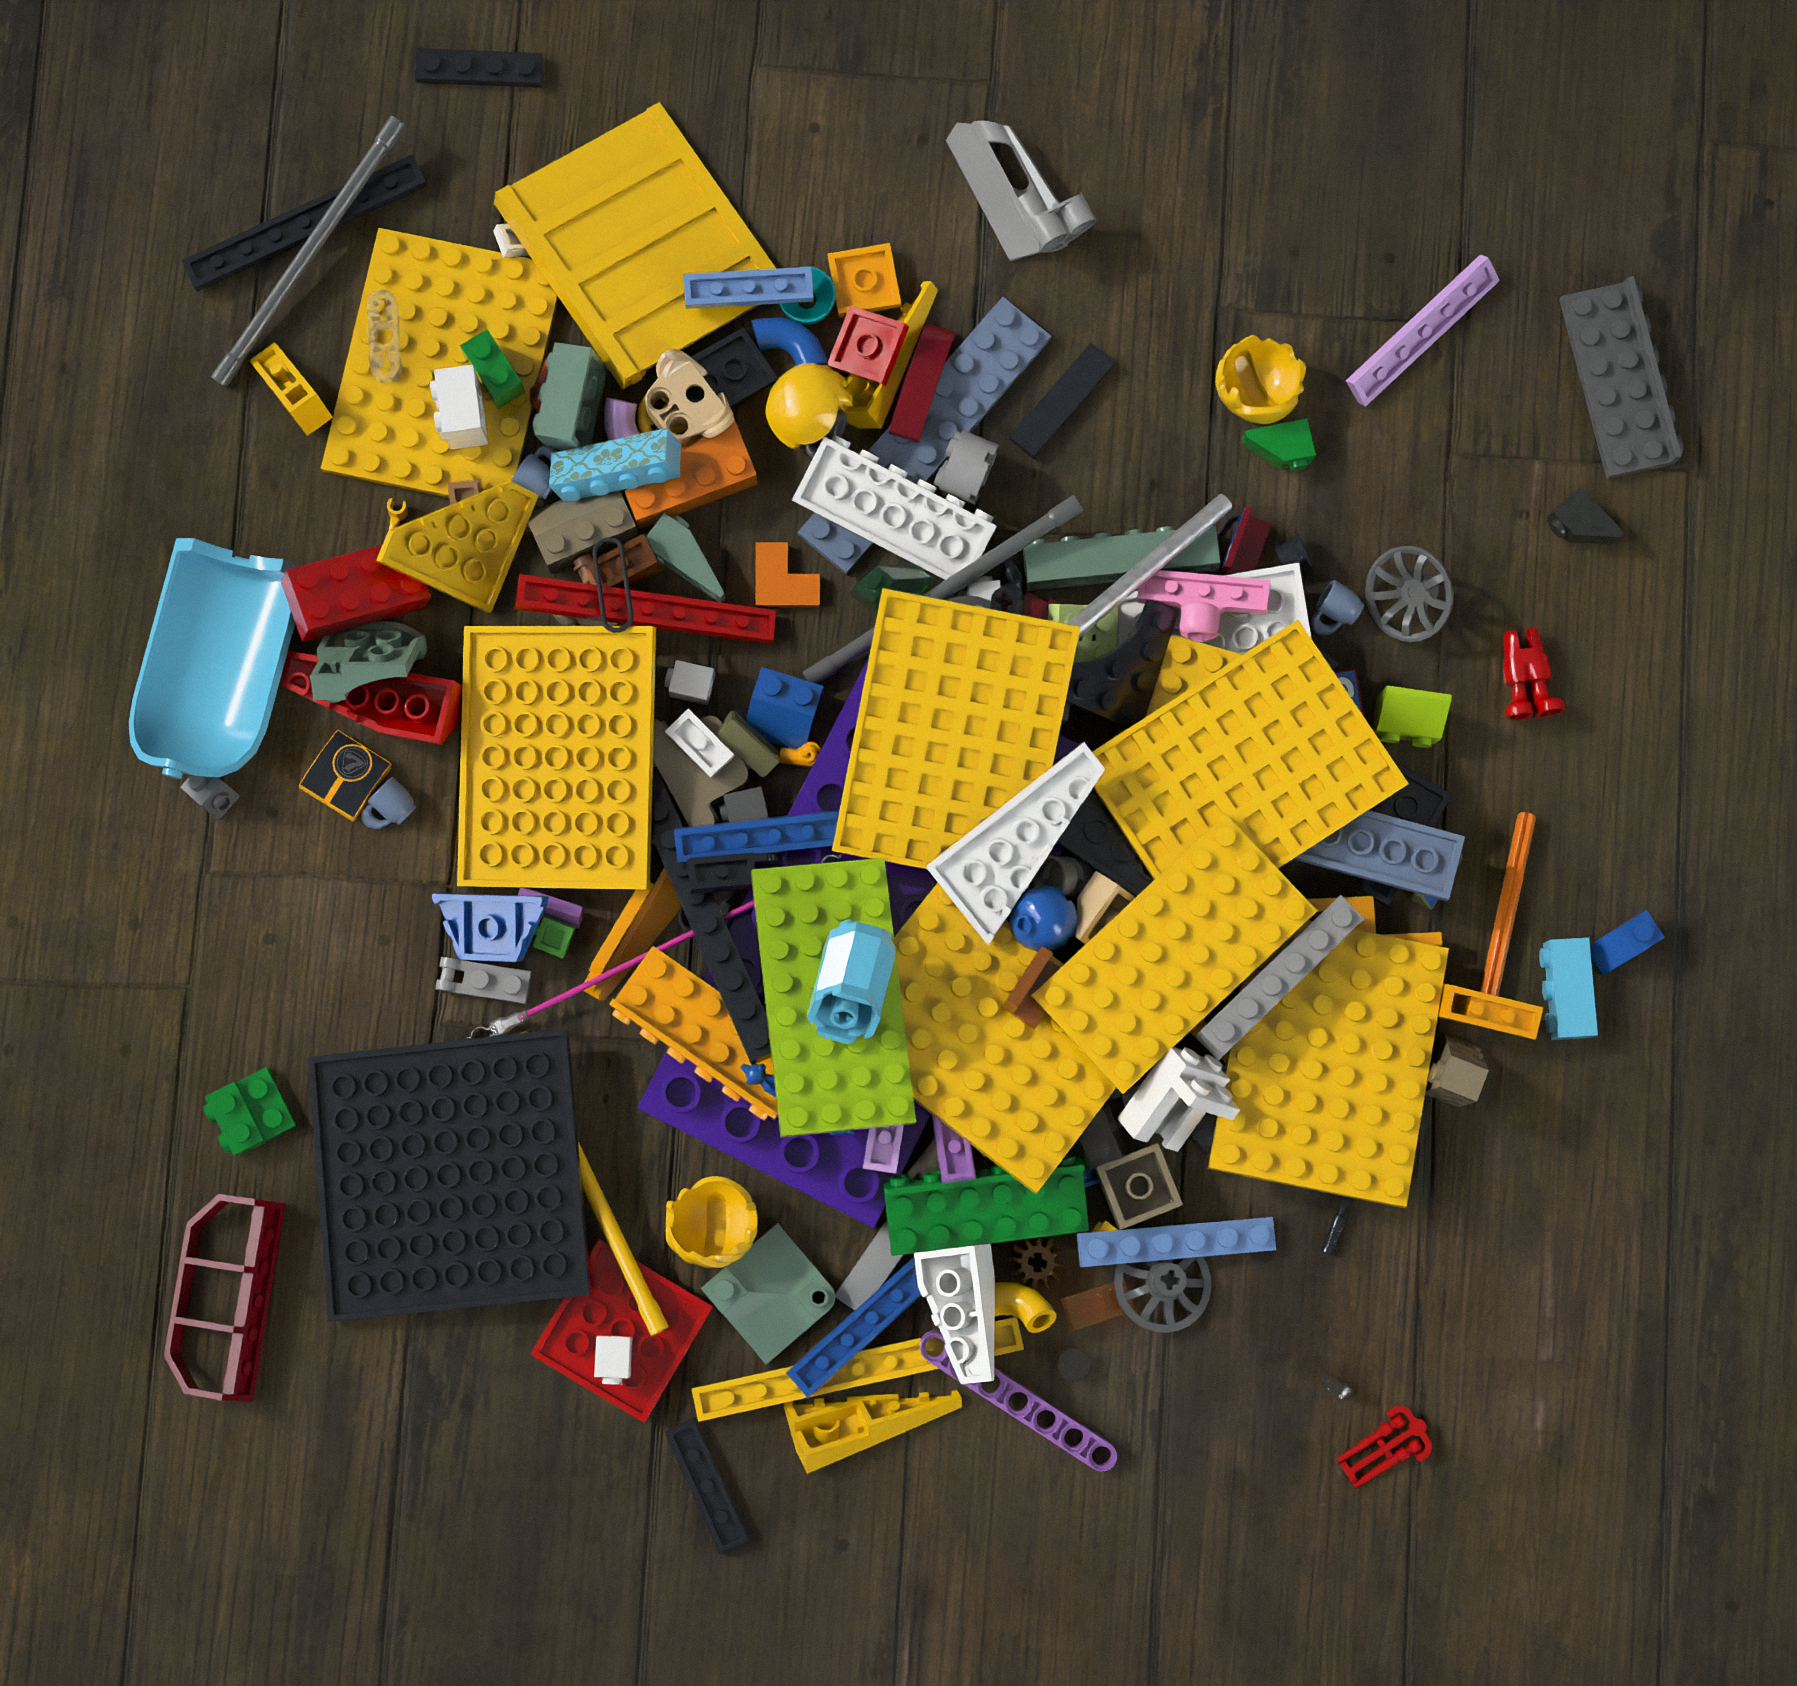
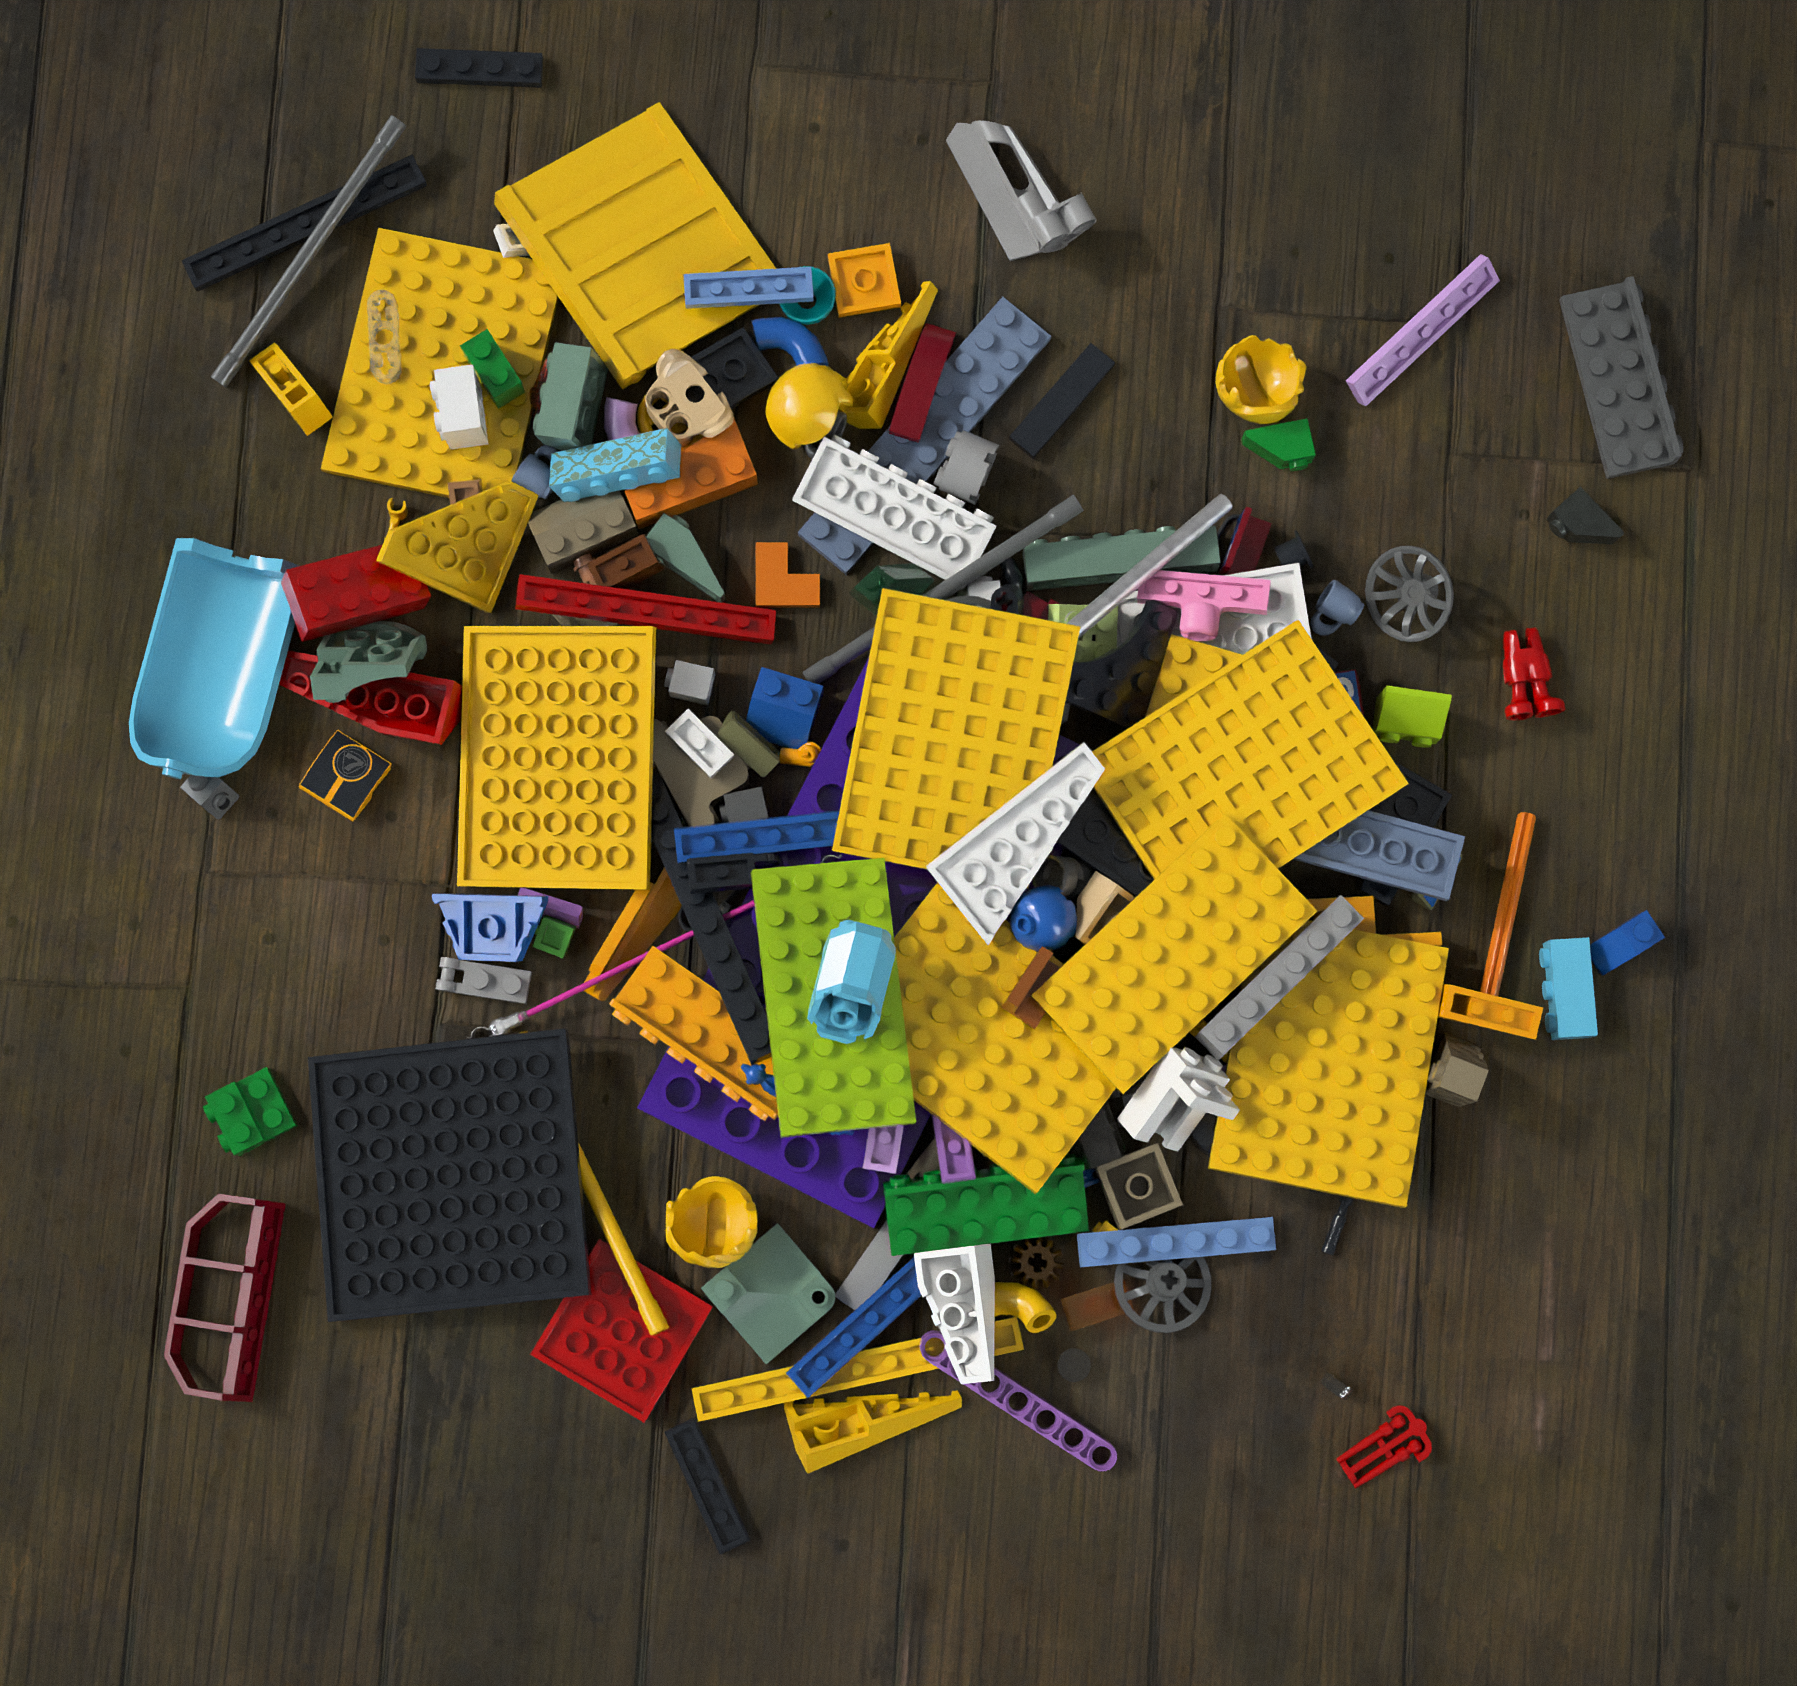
sand blue piece [361,777,417,829] -> none
black piece [592,537,634,633] -> none
white brick [594,1335,632,1384] -> none
tile [827,306,909,386] -> none

